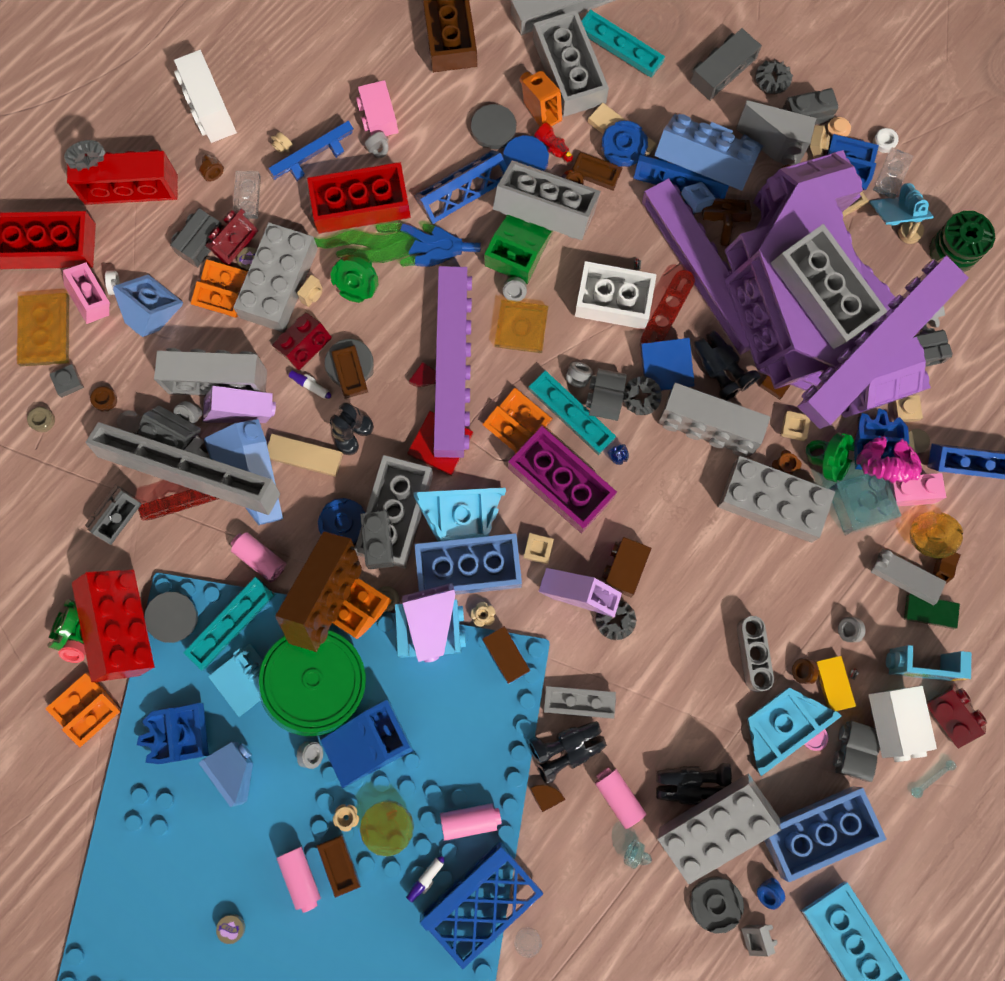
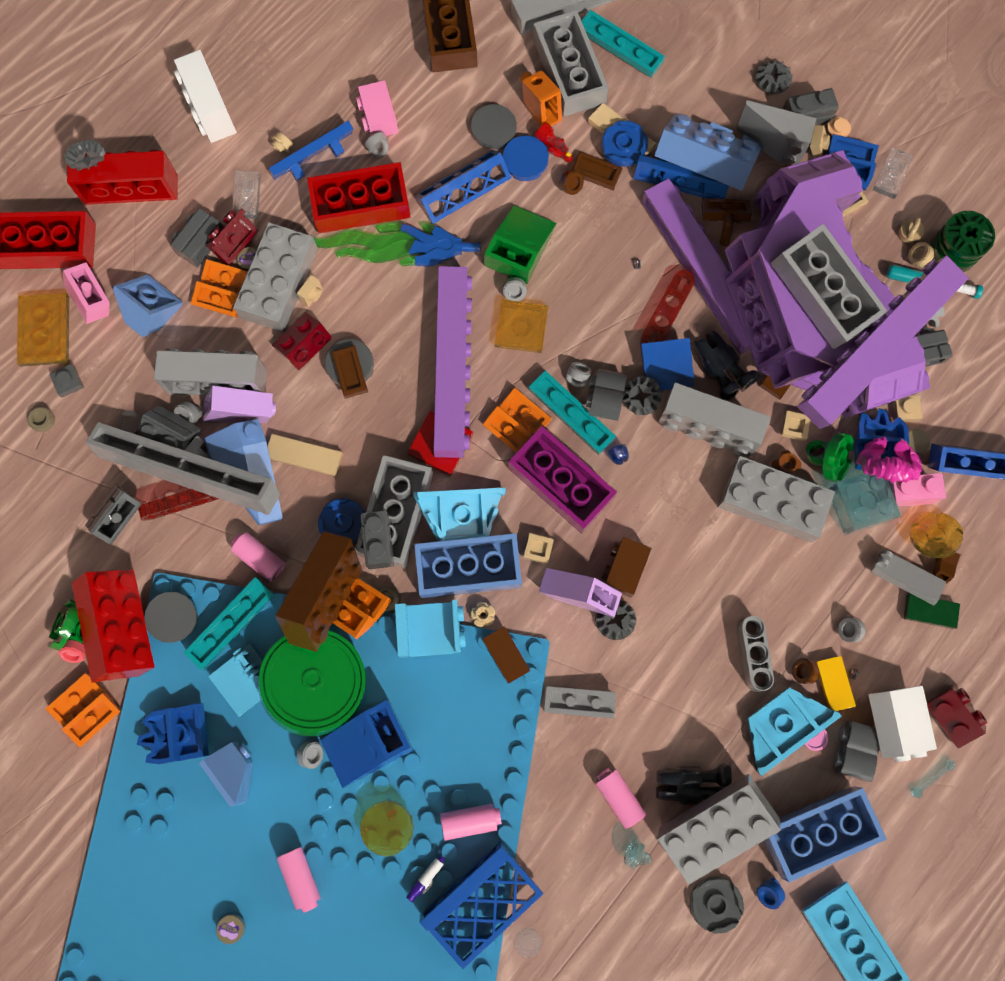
reddish brown tile [90,386,117,412] -> none
white tile [105,270,120,295] -> none
reddish brown tile [199,154,224,182] -> none
piece [288,370,331,399] -> none
reddish brown tile [317,835,361,898] -> none
green tile [330,256,379,303] -> none
black piece [330,403,374,455] -> none
tan plate [333,804,359,831] -> none
lavender slope [402,583,455,662] -> none
dark red tile [409,362,436,387] -> none
light grey brick [493,160,601,240] -> none
black piece [528,721,607,784] -> none
reddish brown tile [530,785,566,812] -> none
white brick [575,261,657,329] -> none
medium blue tile [681,182,715,214] -> none
dark grey brick [690,28,762,101] -> none
light grey tile [741,925,778,956] -> none
medium azure hinge [870,183,934,225] -> none
white tile [873,128,898,153] -> none
medium azure panel [886,645,972,681] -> none
none -> teal piece [886,265,984,299]
none -> tan tile [908,242,934,268]

